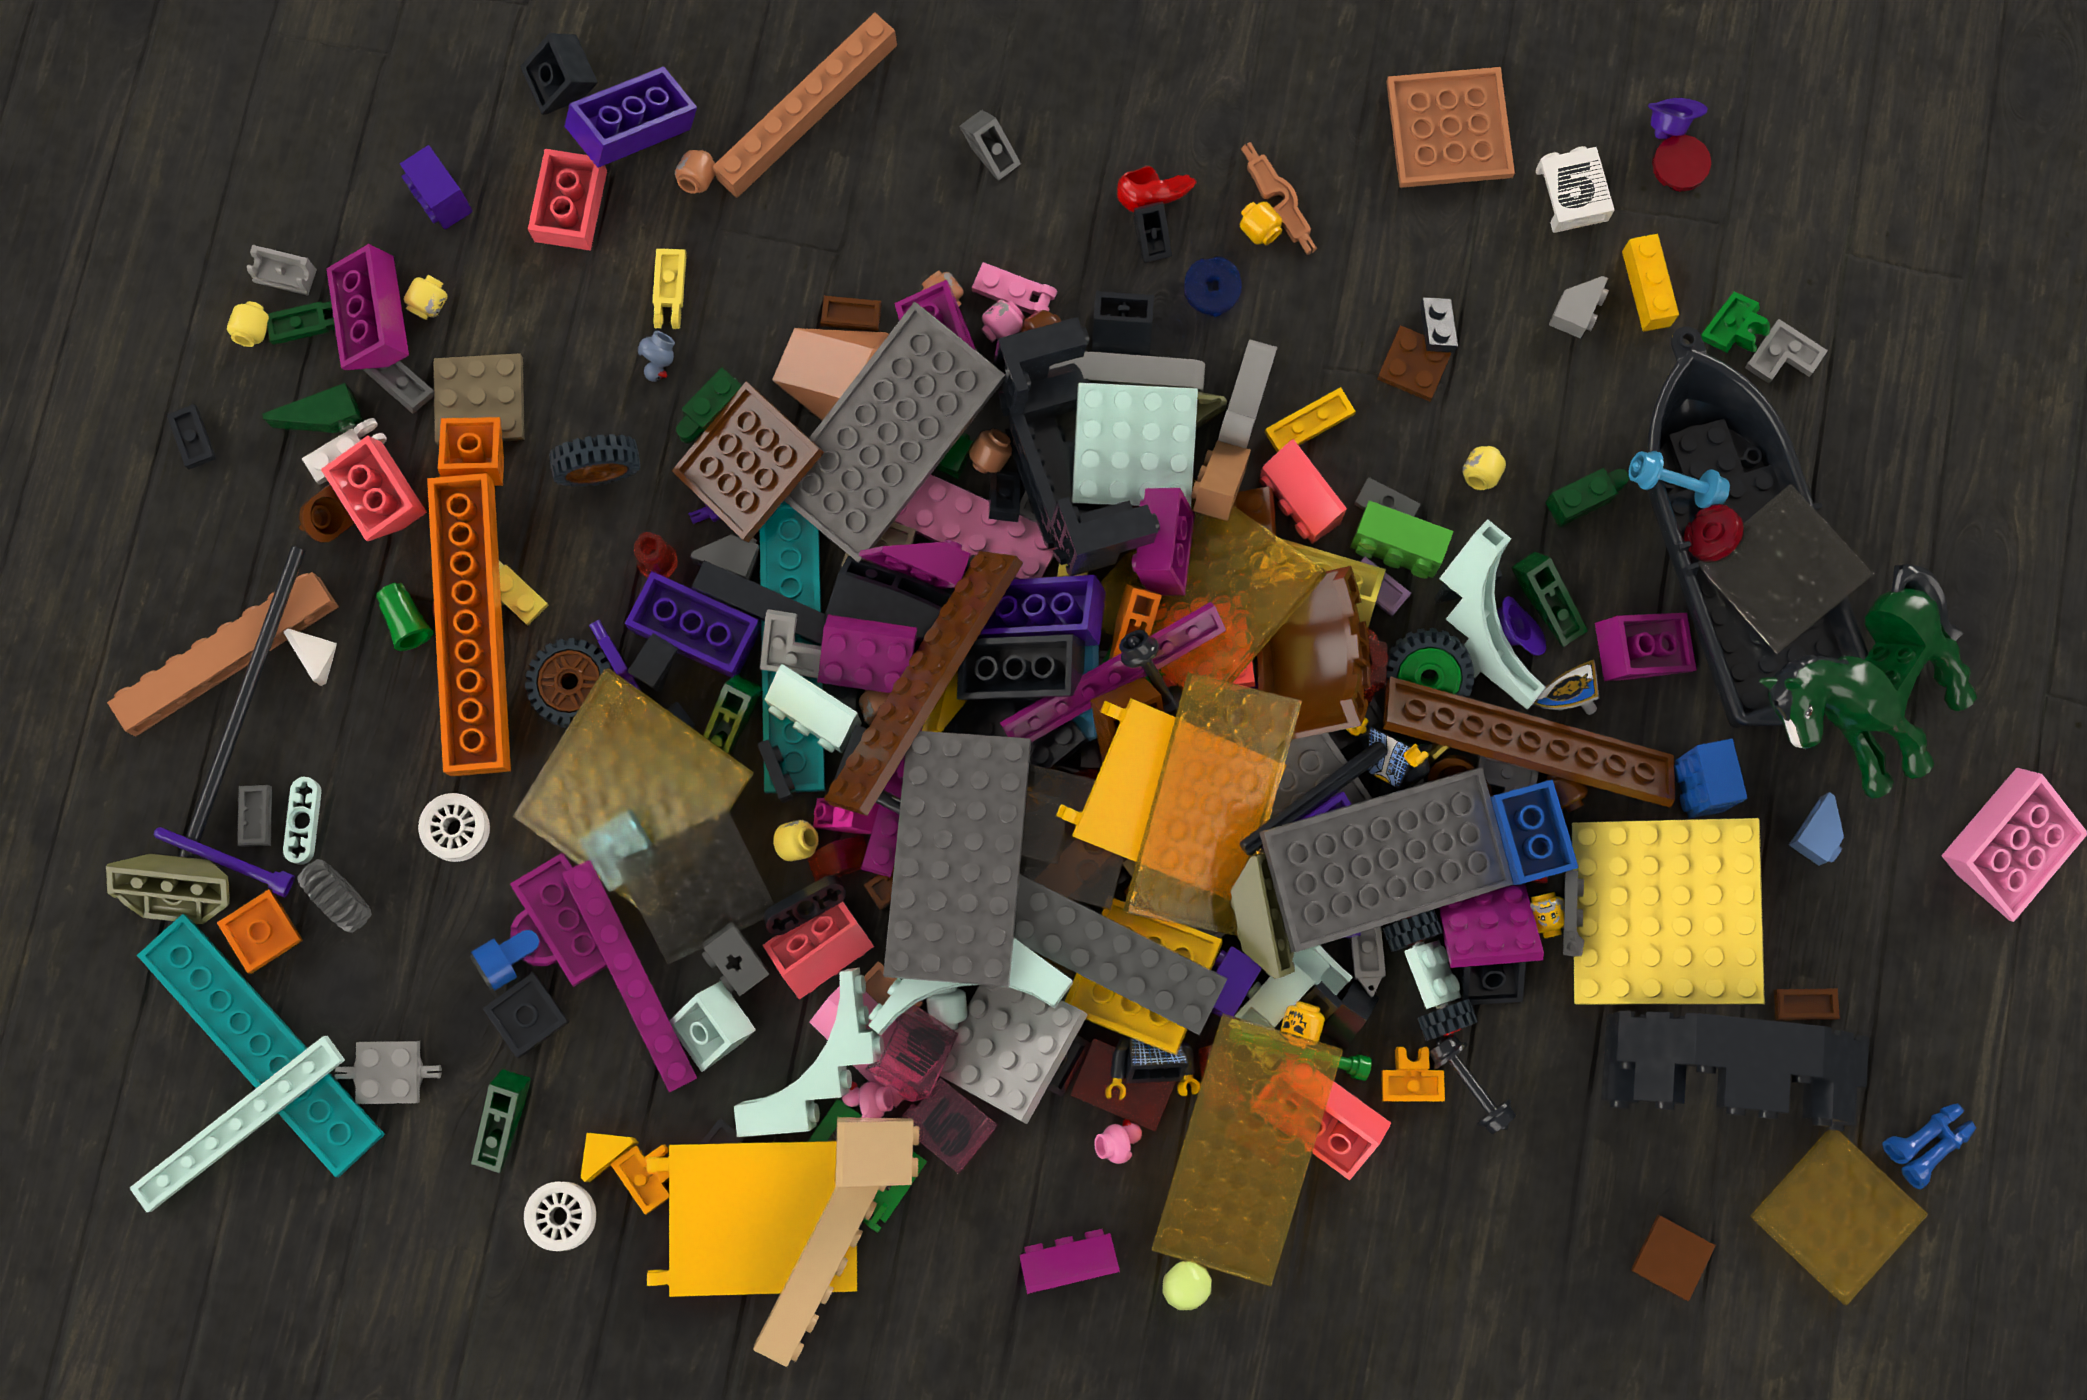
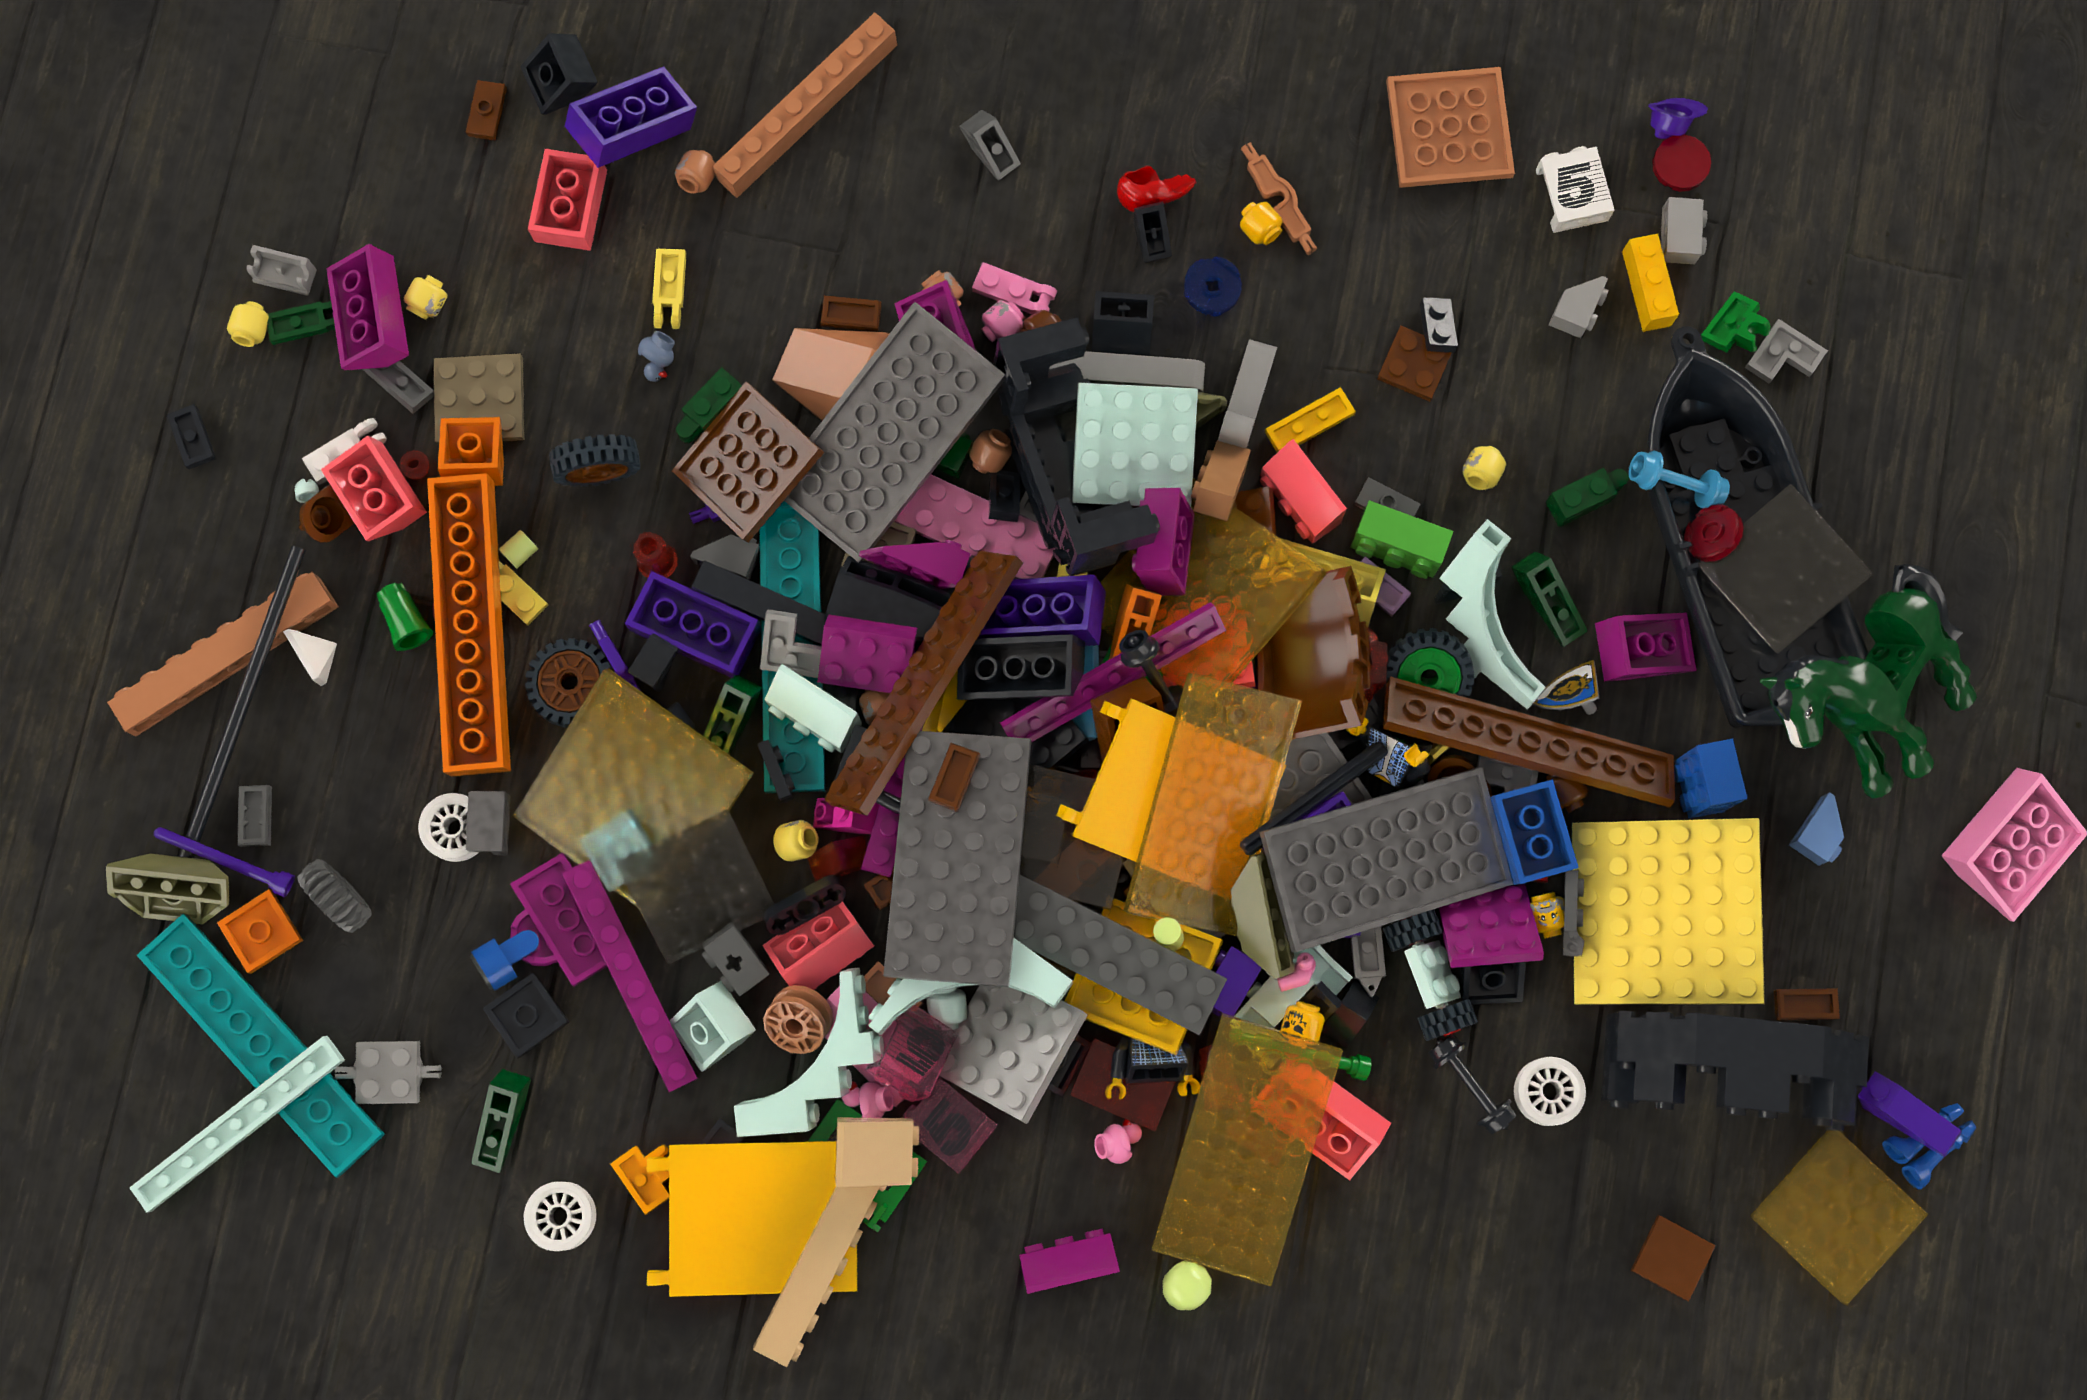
dark green slope [262,383,363,433] -> none
light aqua beam [283,777,321,865] -> none
dark purple brick [400,145,473,230] -> none
yellow slope [581,1133,639,1182] -> none
light orange plate [1381,1047,1445,1102] -> none
dark purple piece [1497,596,1546,656] -> none
none -> light aqua hinge [295,479,319,503]
none -> clear red plate [400,450,430,480]
none -> reddish brown plate [466,80,507,141]
none -> flat silver panel [466,791,511,855]
none -> yellowish green piece [498,530,538,569]
none -> nougat wheel [763,985,833,1054]
none -> reddish brown tile [928,743,981,812]
none -> yellowish green piece [1153,917,1184,951]
none -> bright pink arm [1277,952,1316,992]
none -> white wheel [1514,1057,1586,1126]
none -> light grey brick [1661,197,1707,265]
none -> dark purple slope [1858,1071,1962,1157]

